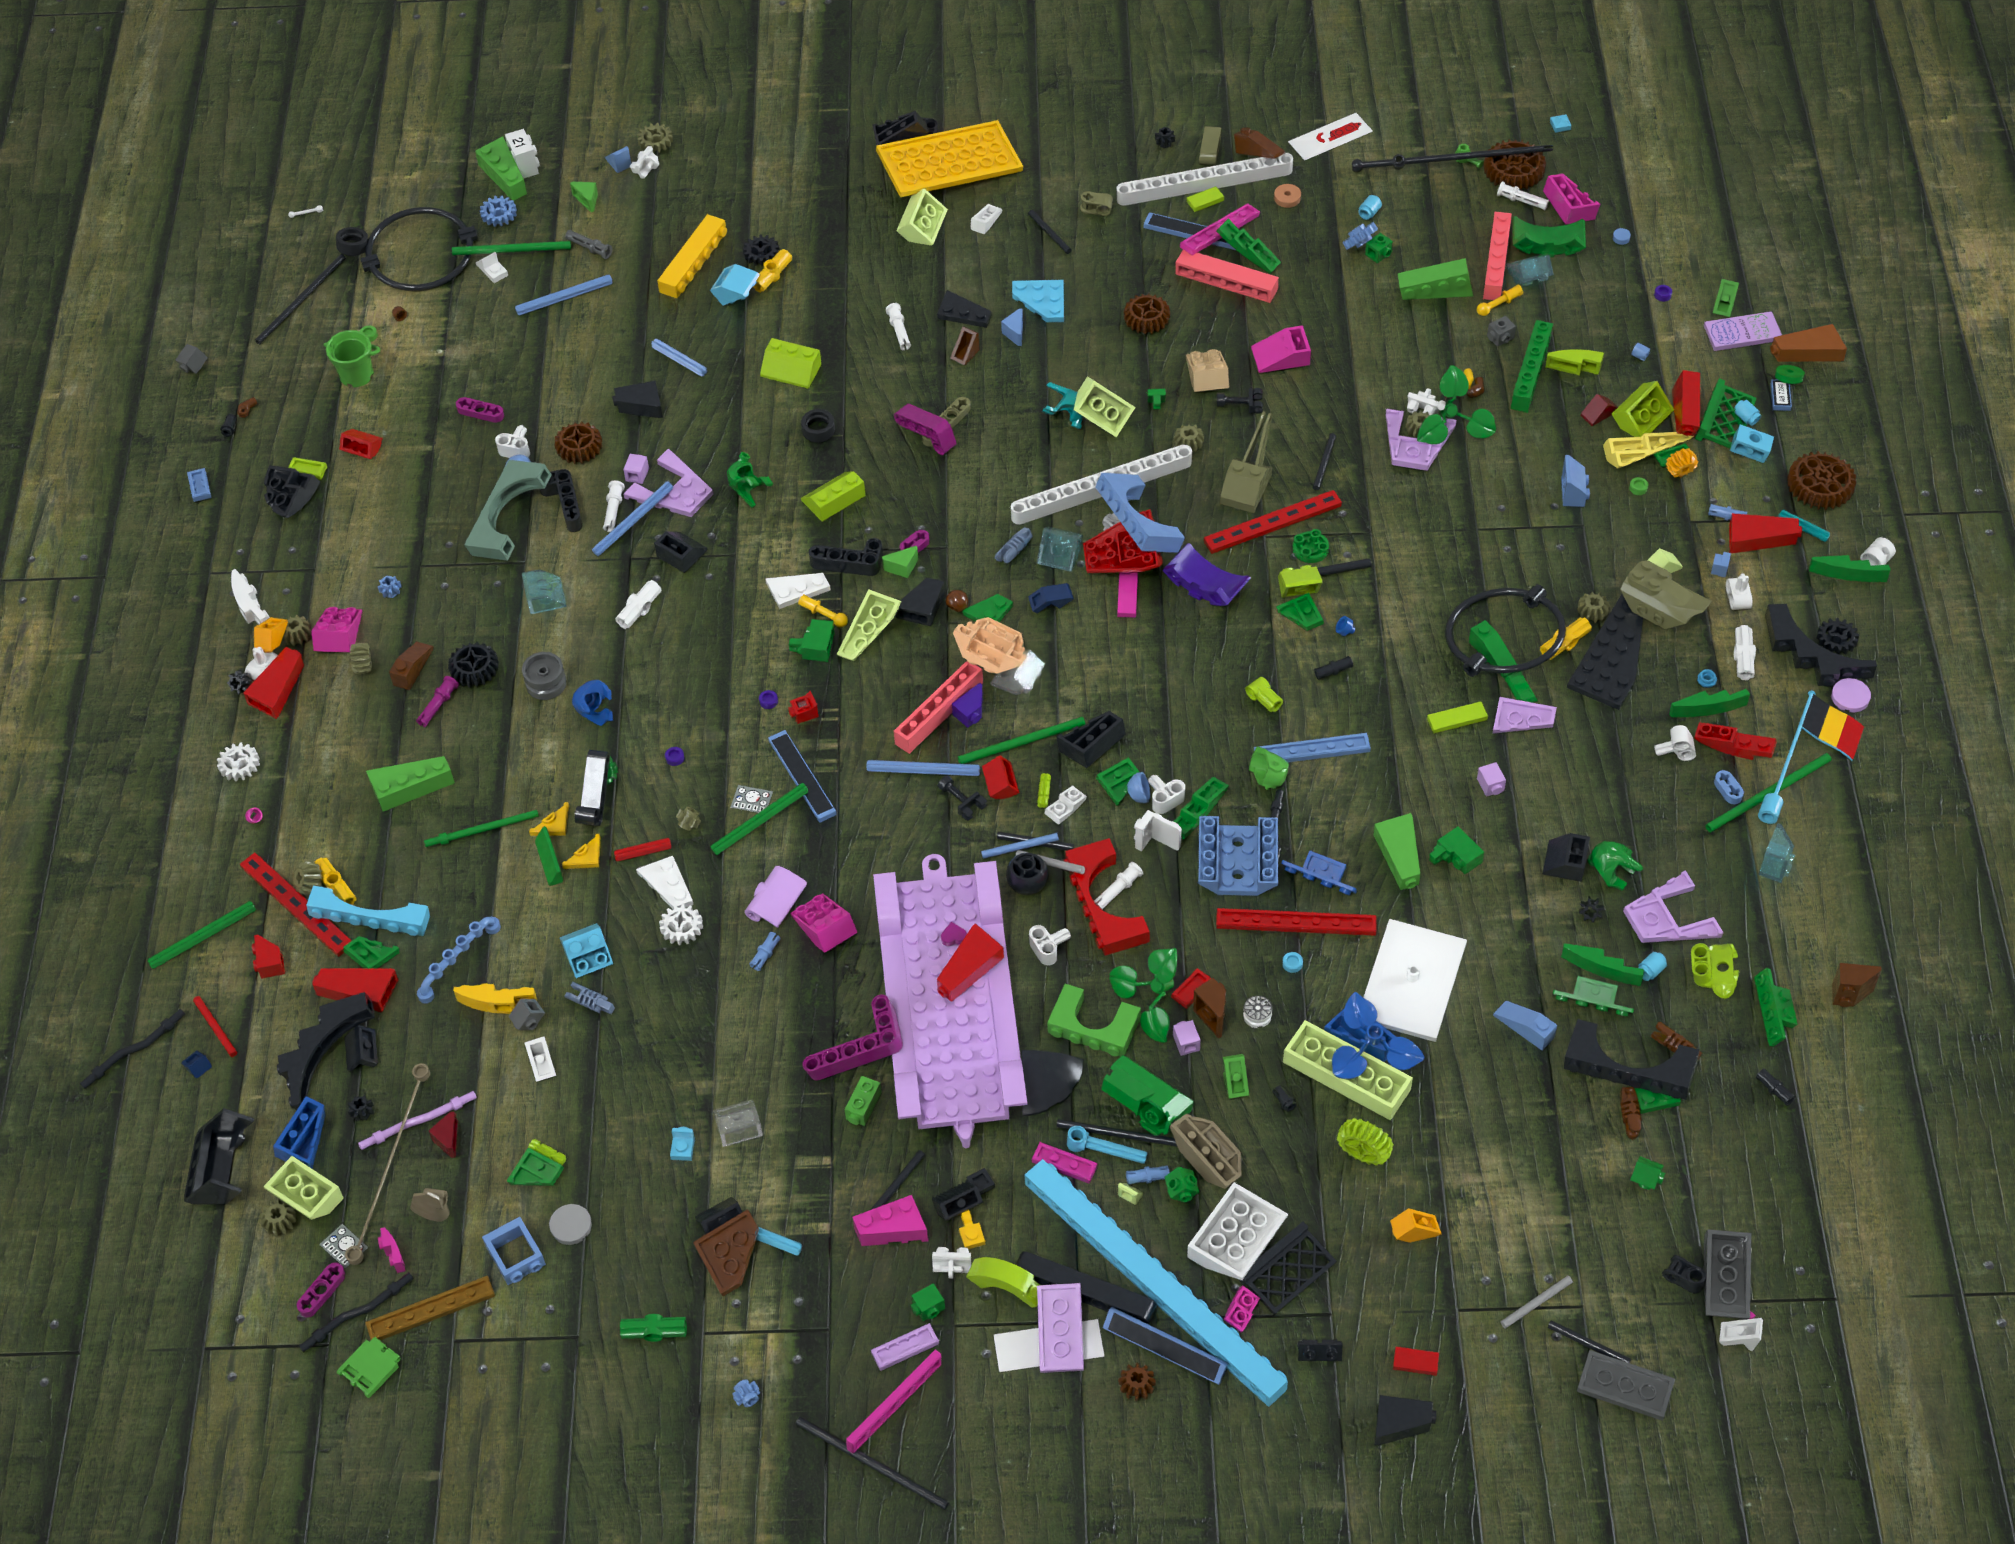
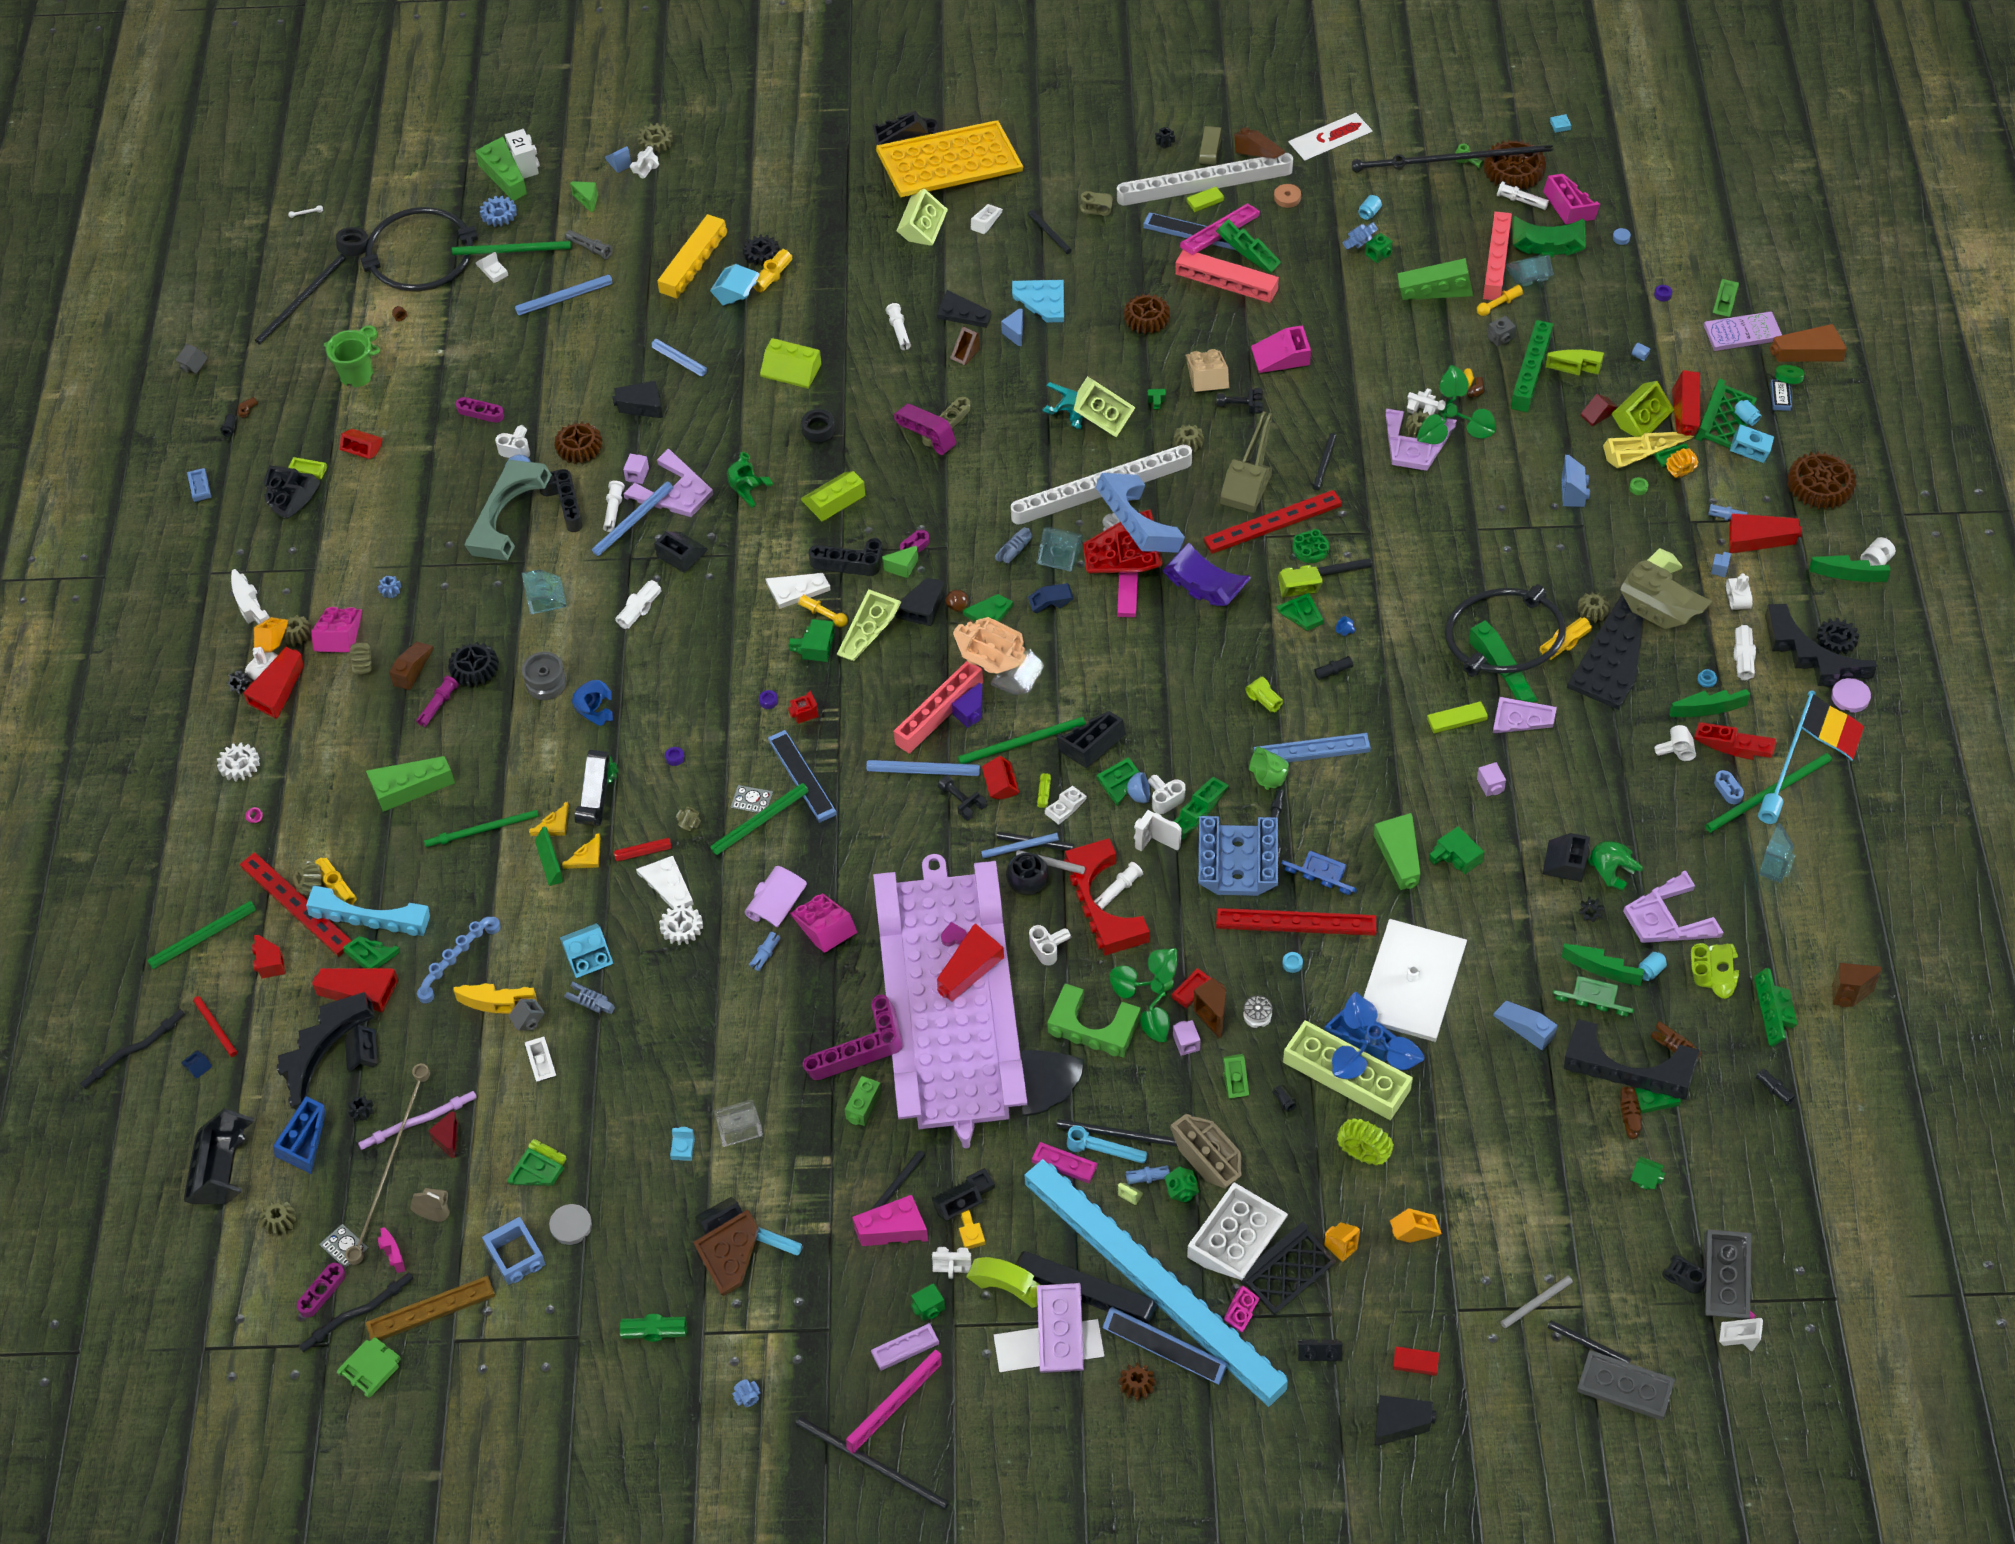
yellowish green slope [264,1156,343,1220] -> none
green brick [1101,1055,1194,1136] -> none
teal axle [1778,510,1830,542] -> none
none -> light orange slope [1324,1222,1360,1262]

